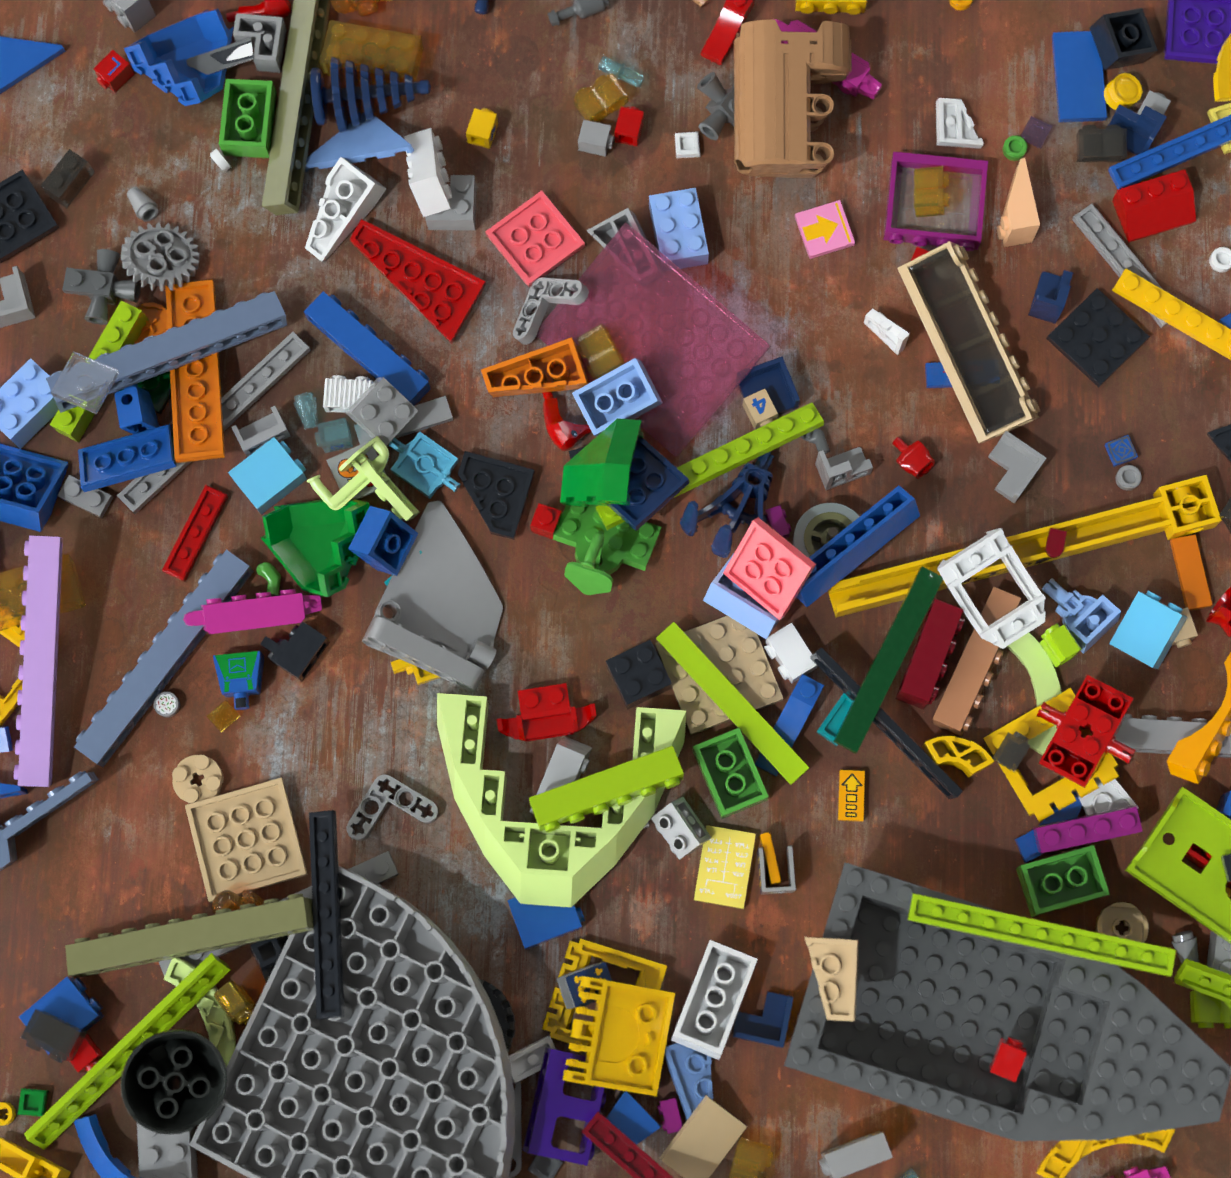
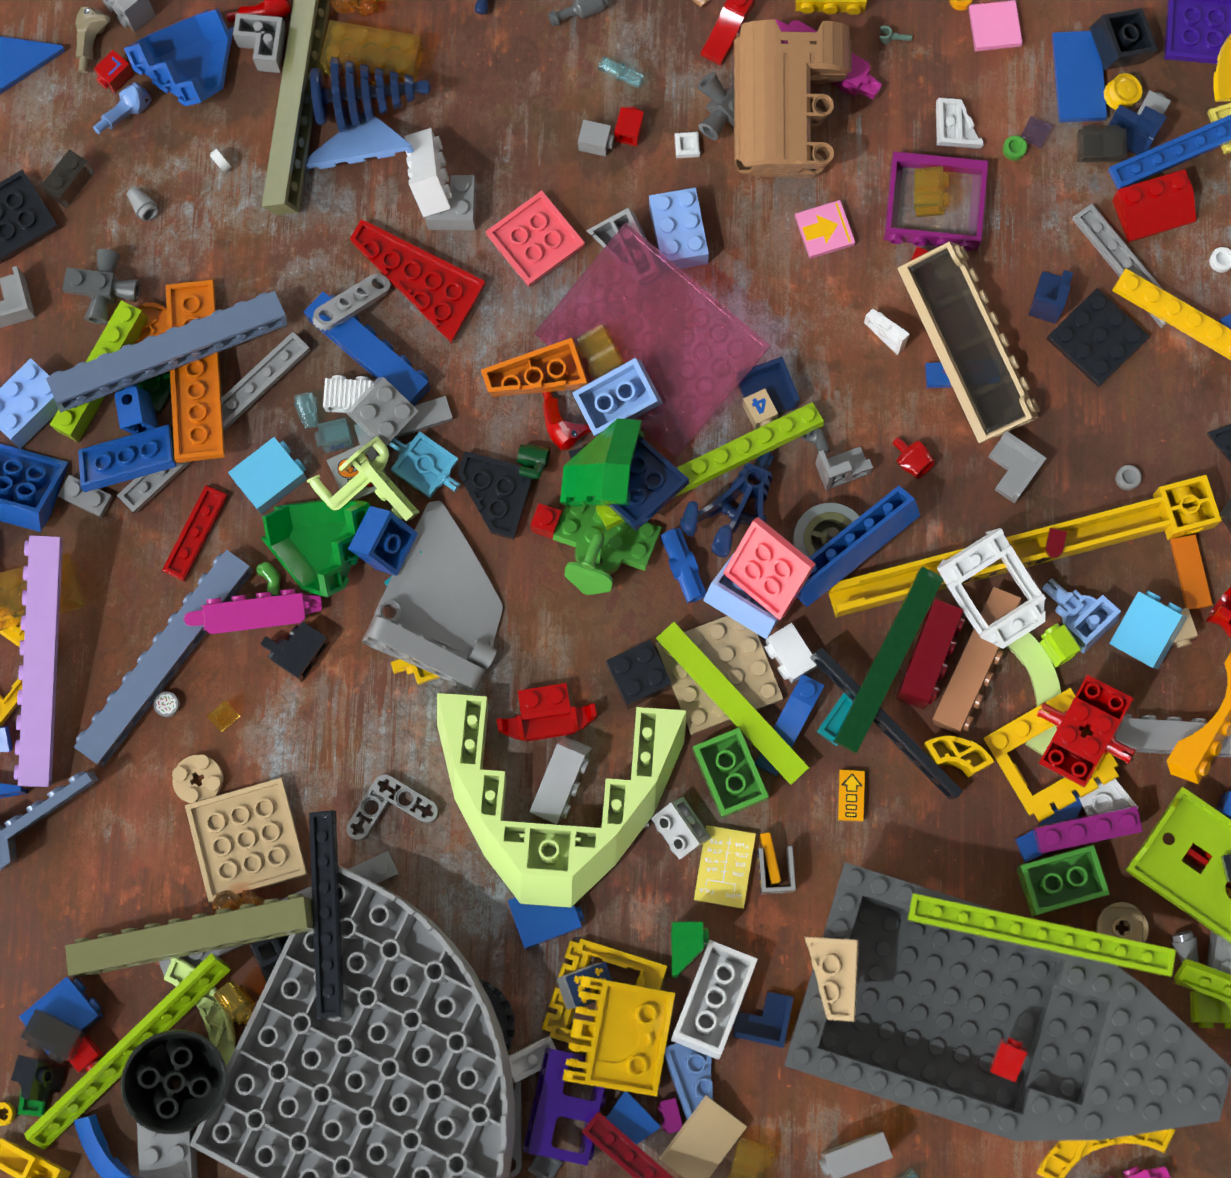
clear tile [51,351,119,414] -> none
light grey gear [121,222,199,291] -> none
sticker [186,38,253,75] -> none
torso [213,651,264,710] -> none
bright green brick [219,79,277,158] -> none
light grey panel [231,406,291,457] -> none
white wedge [305,157,386,262] -> none
yellow brick [466,108,498,149] -> none
light grey beam [513,278,589,345] -> none
lime brick [529,746,684,832] -> none
clear yellow brick [574,73,629,123] -> none
magenta piece [765,505,791,538] -> none
clear smoke brick [992,731,1031,774] -> none
light nougat slope [997,158,1040,247] -> none
tile [1104,435,1138,467] -> none
none -> brick [11,1055,67,1102]
none -> dark tan animal [75,7,110,74]
none -> medium blue animal [93,82,151,134]
none -> light grey plate [312,274,390,331]
none -> dark green piece [517,444,550,479]
none -> blue piece [661,528,706,604]
none -> green slope [671,922,708,978]
none -> sand green hand [879,26,912,44]
none -> bright pink tile [968,0,1022,51]

